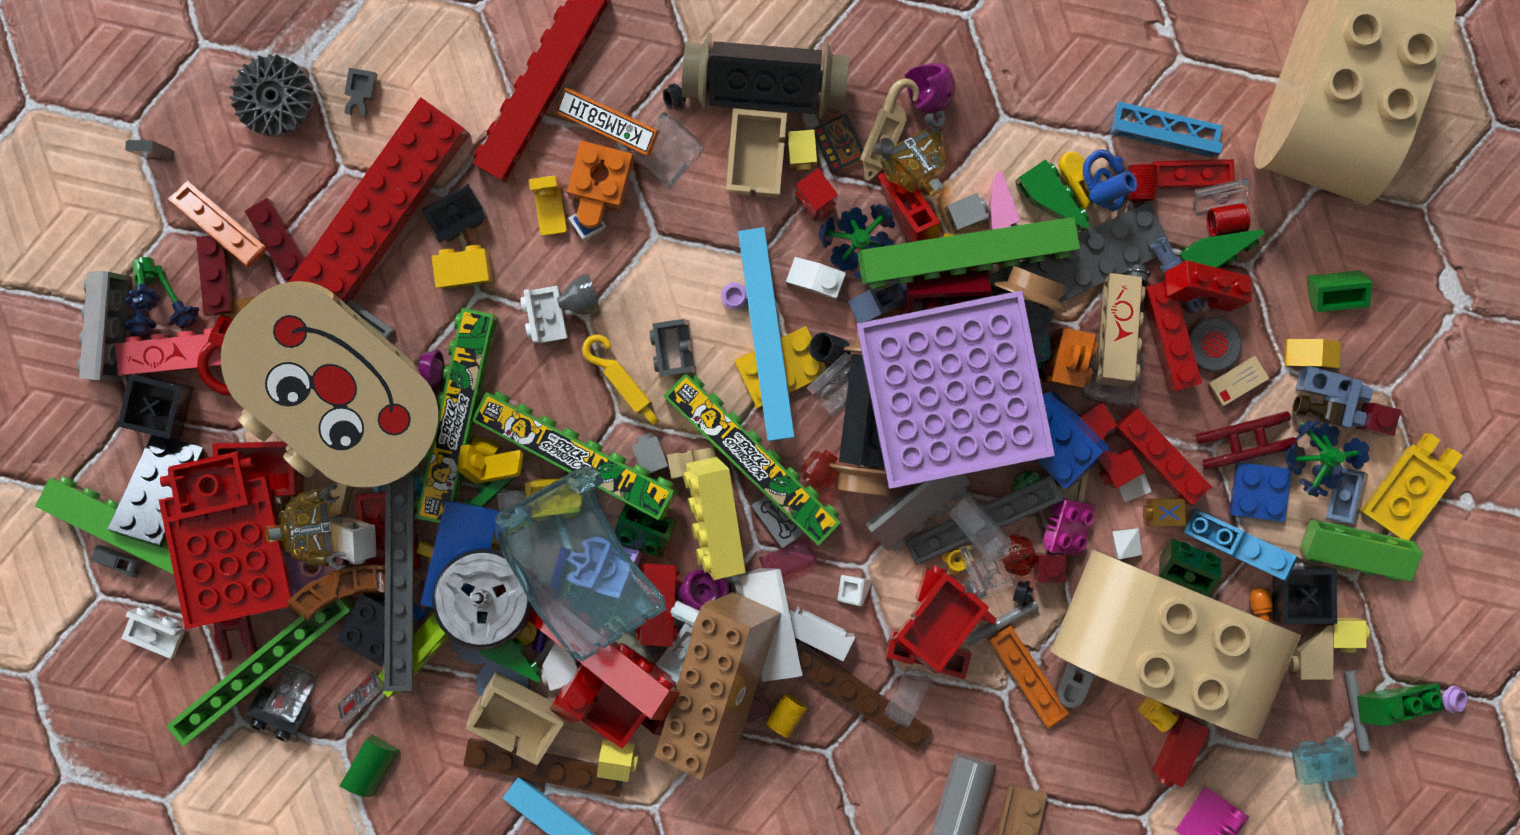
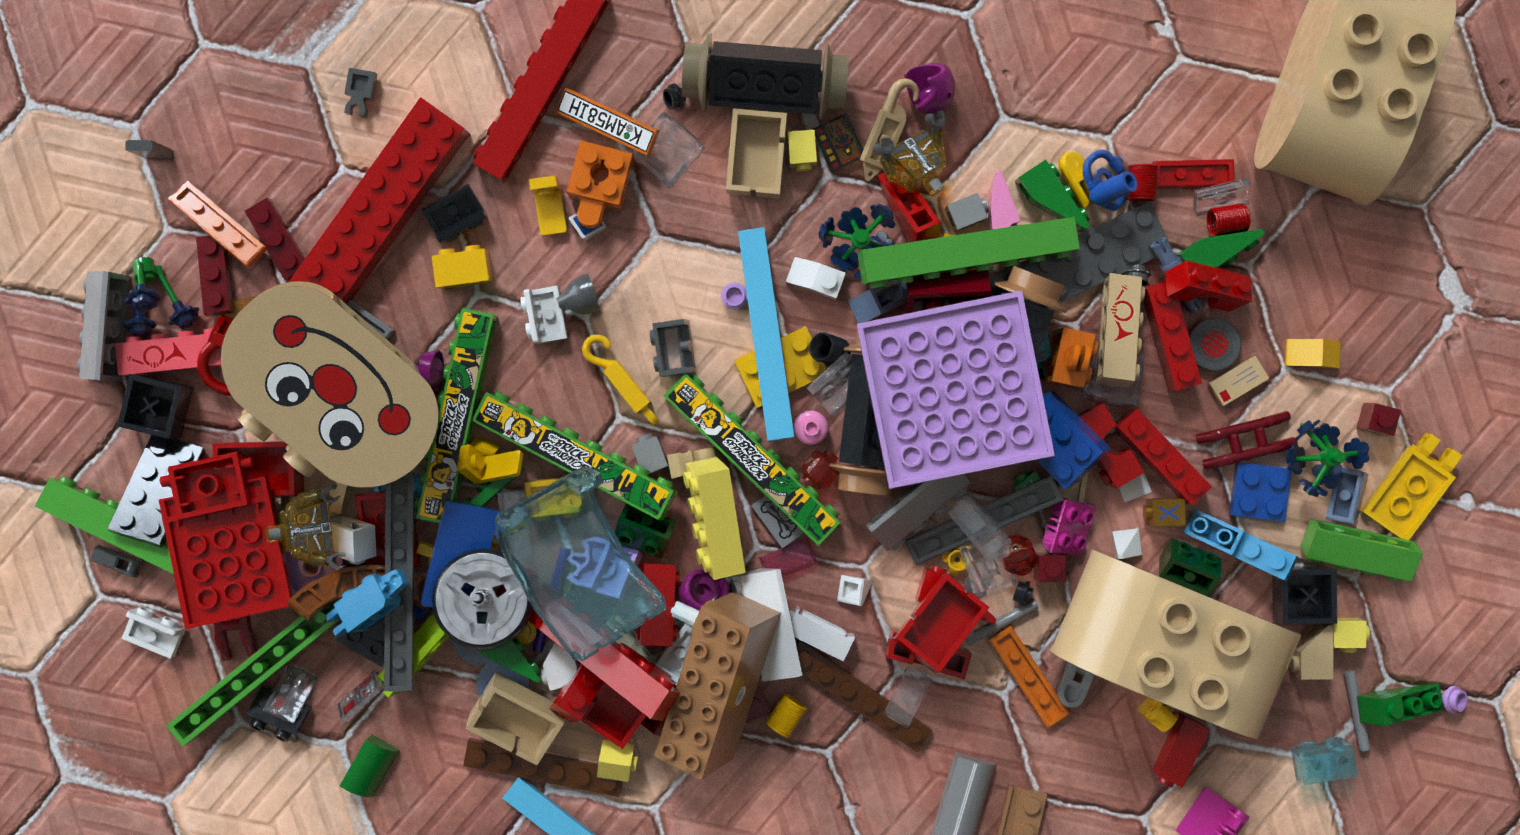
dark grey wheel [229,54,314,137] -> none
red arch [795,168,838,221] -> none
dark azure fence [1110,102,1223,158] -> none
orange cylinder [1249,587,1273,622] -> none
sand blue hips [1292,366,1373,428] -> none
green brick [1307,270,1373,312] -> none
none -> dark azure hinge [326,569,409,637]
none -> bright pink head [794,410,829,445]

